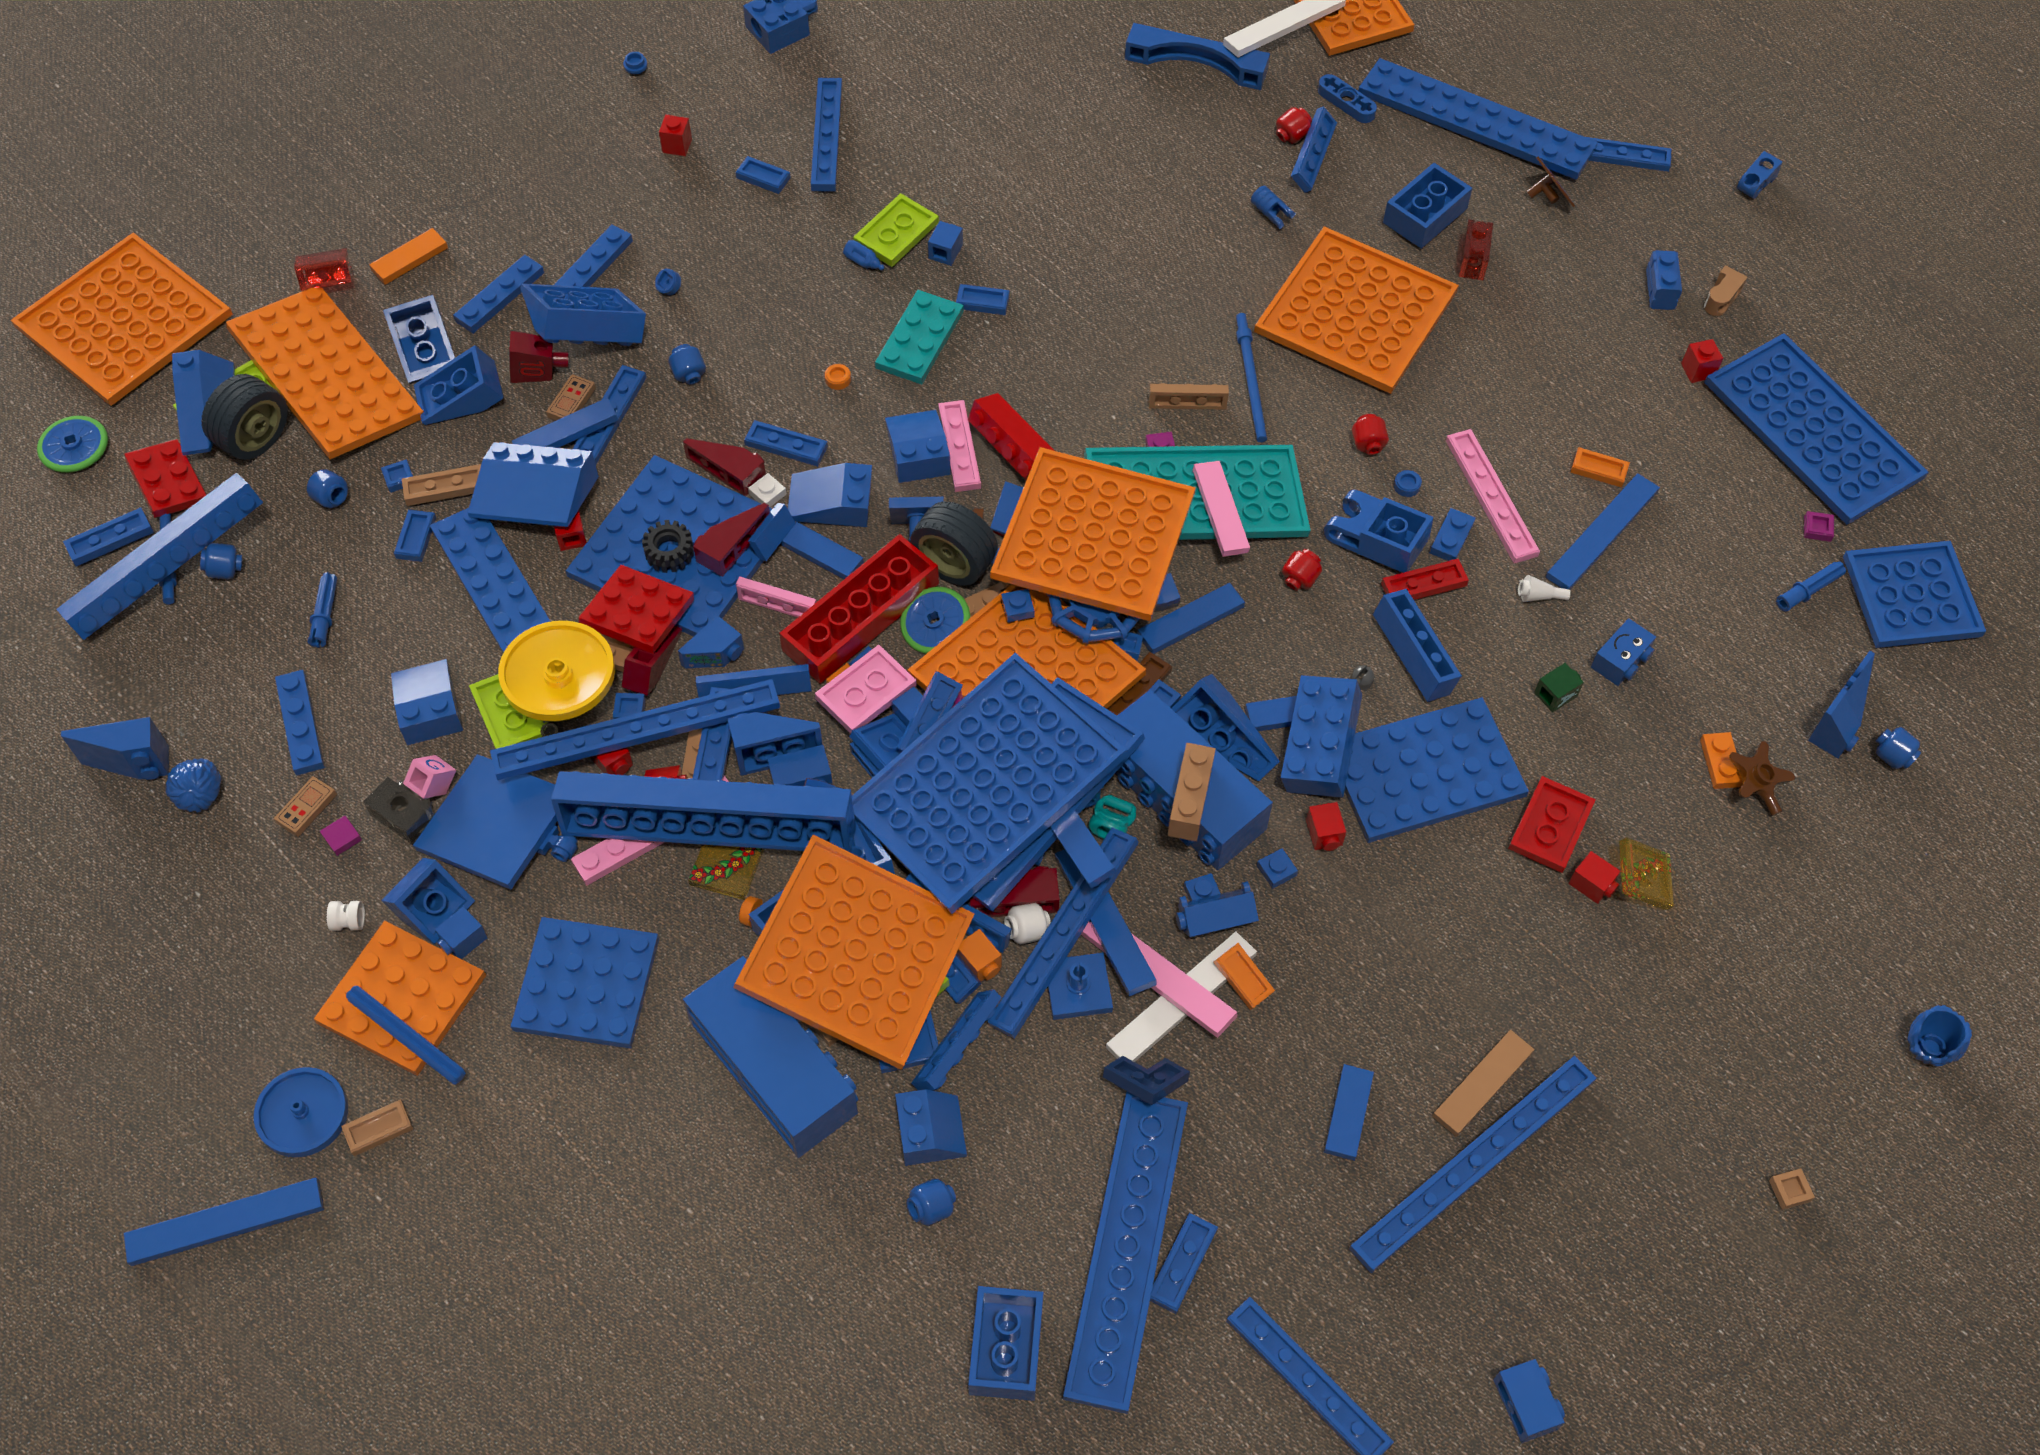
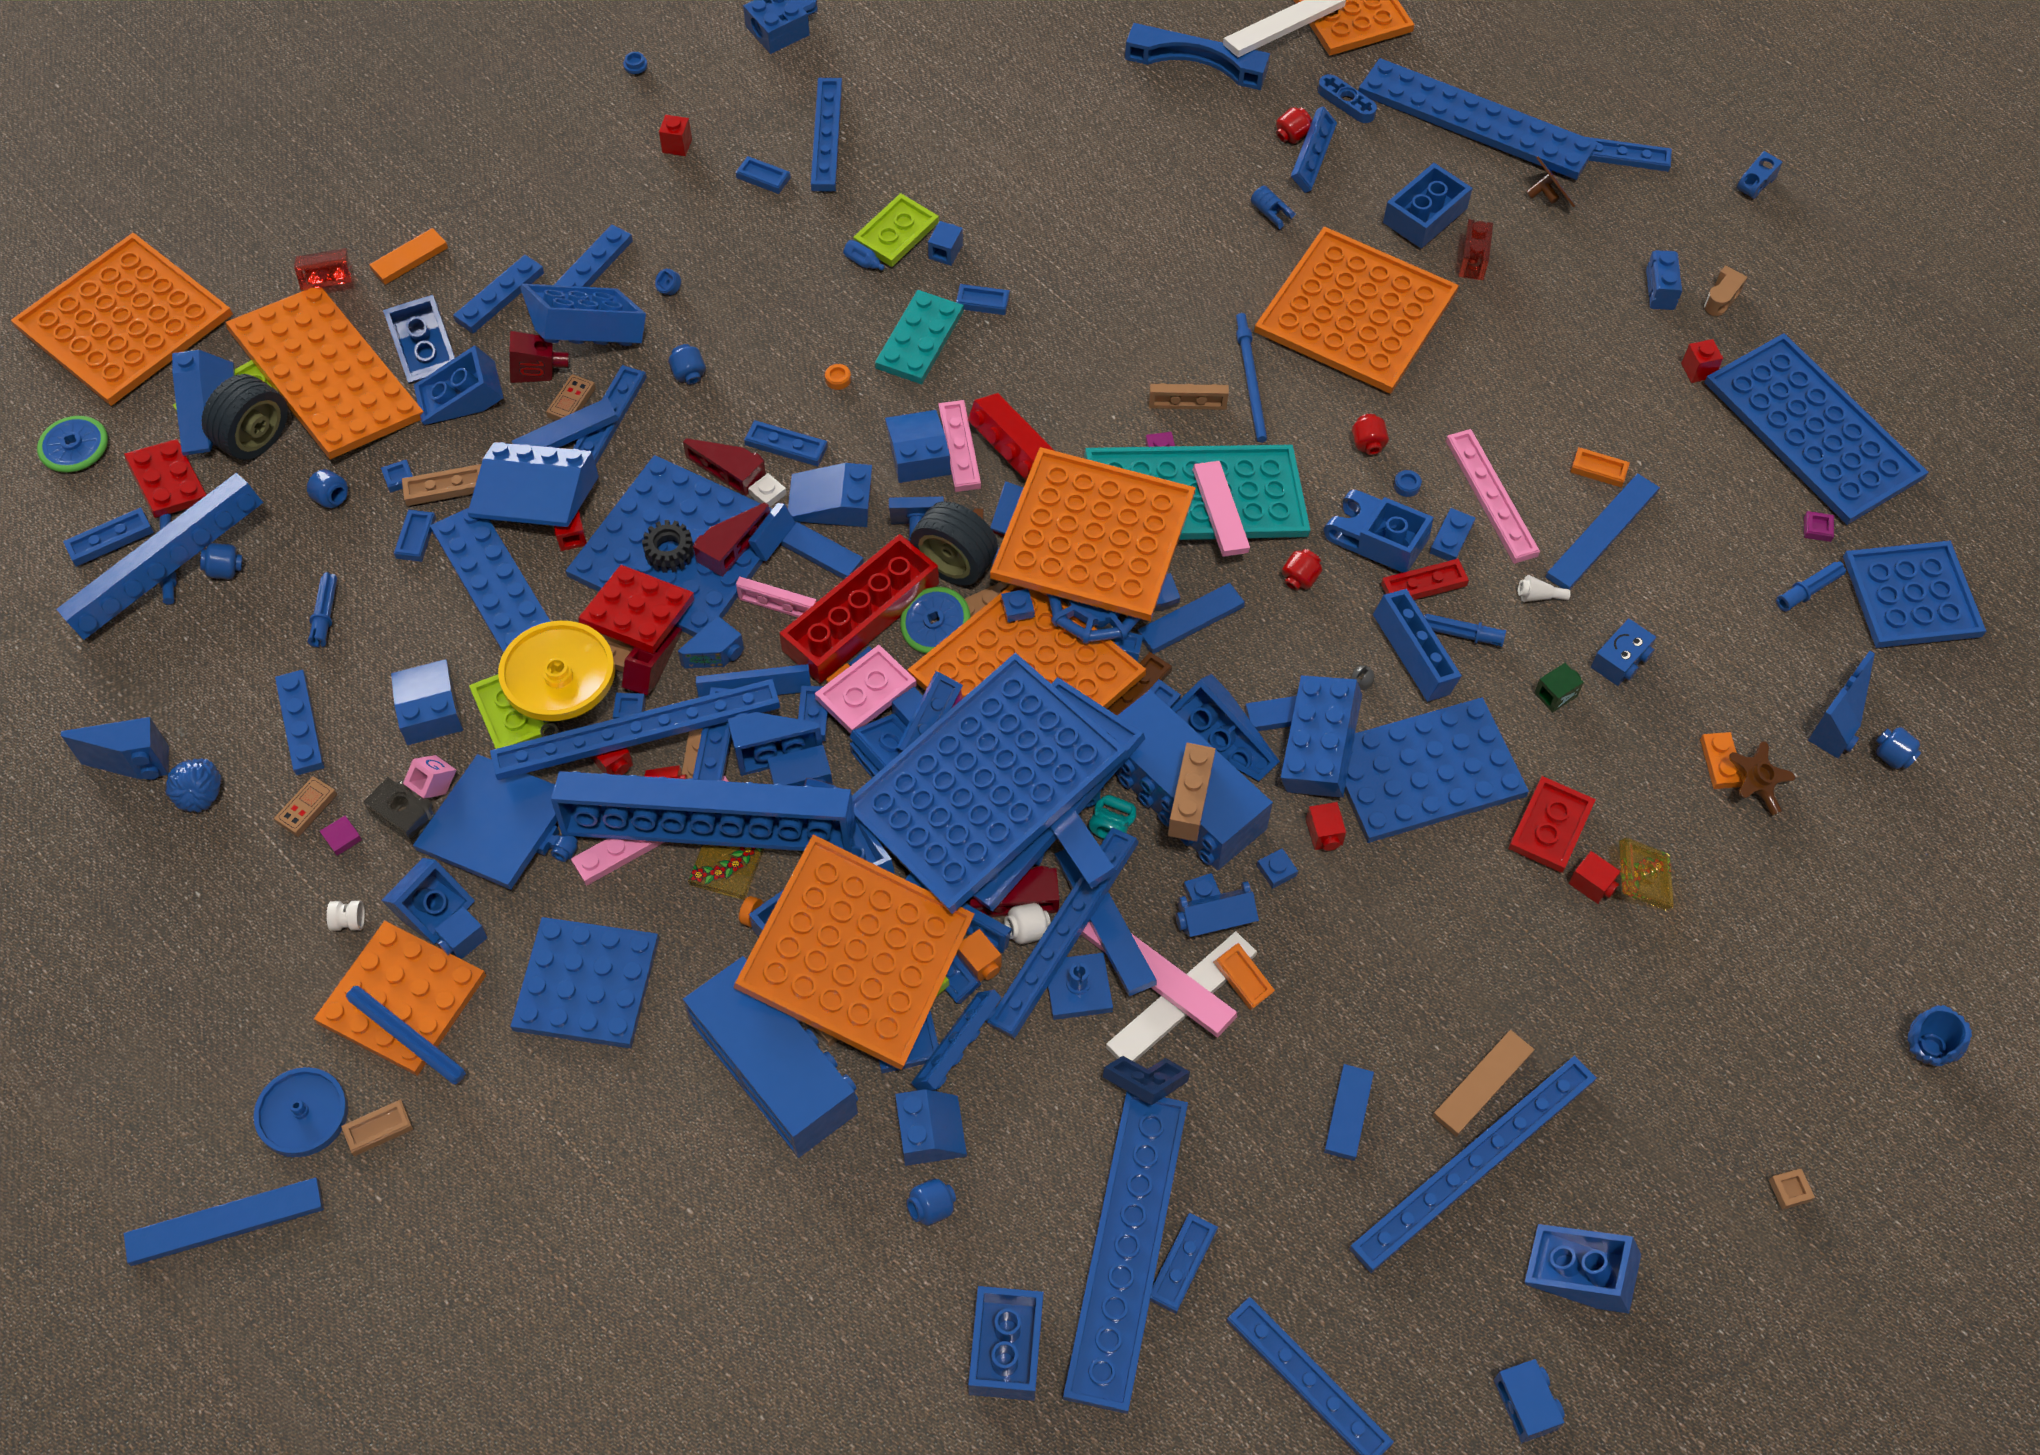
none -> blue plate [798,686,828,741]
none -> blue axle [1424,614,1506,647]
none -> blue slope [1525,1224,1641,1314]

